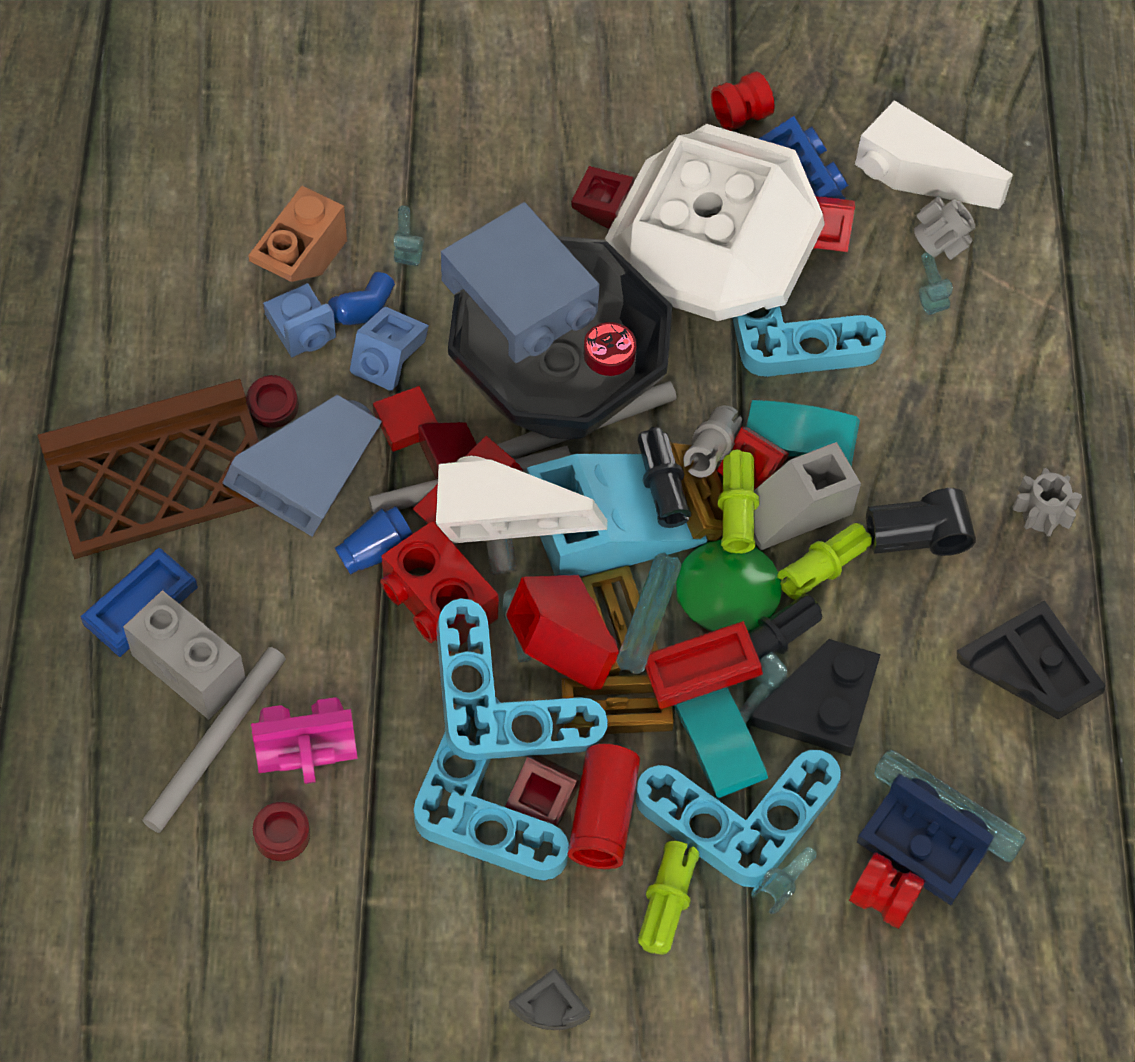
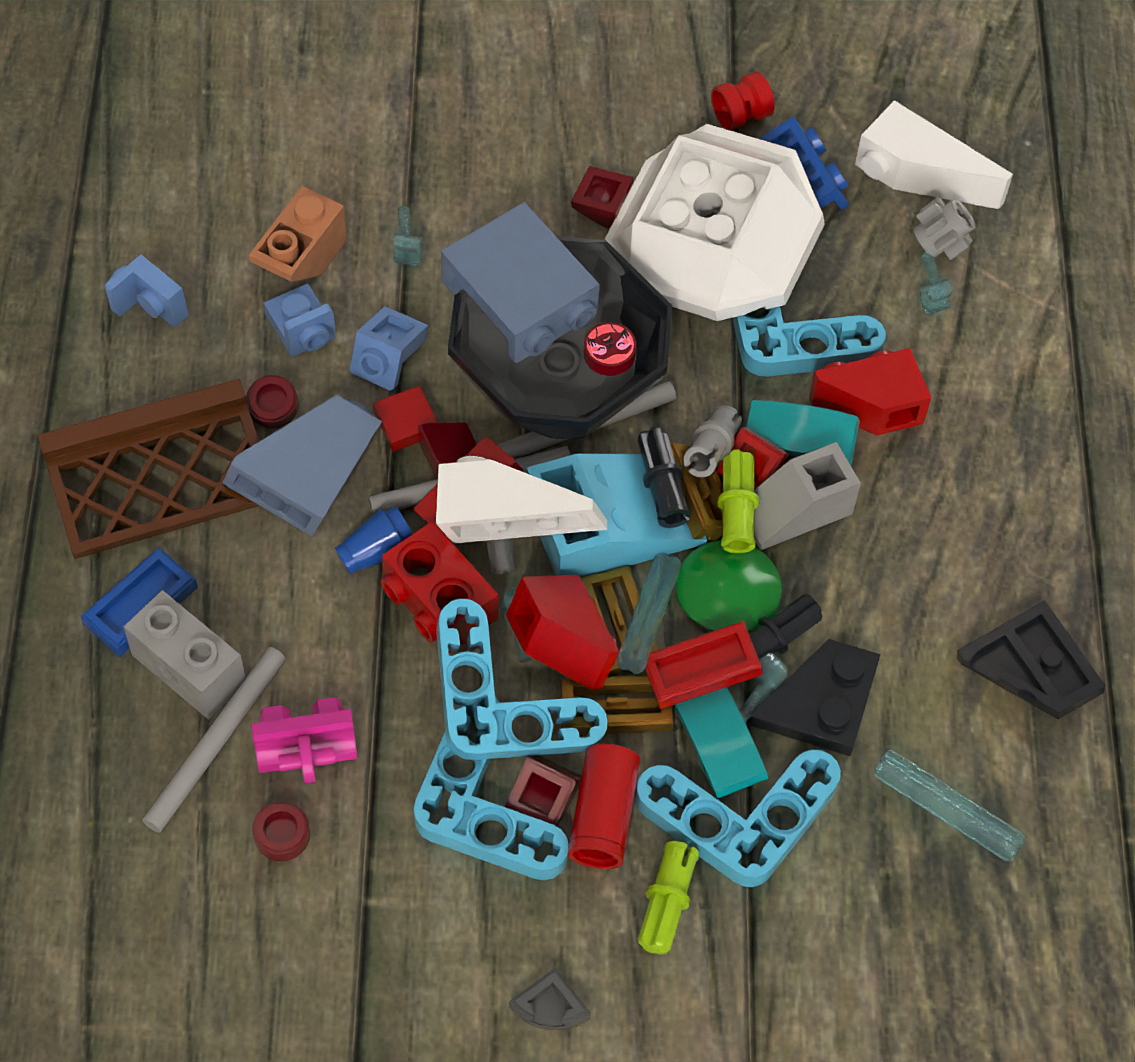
blue arm [328,272,395,325] -> none
clear light blue hand [751,847,817,914] -> none
lime axle [777,523,872,600] -> none
tile [813,196,855,252] -> none
red wheel [849,852,926,929] -> none
dark blue bracket [857,774,994,905] -> none
black piece [866,488,976,556] -> none
light grey gear [1013,468,1082,536] -> none
none -> medium blue bracket [105,254,189,328]
none -> red slope [809,348,932,436]

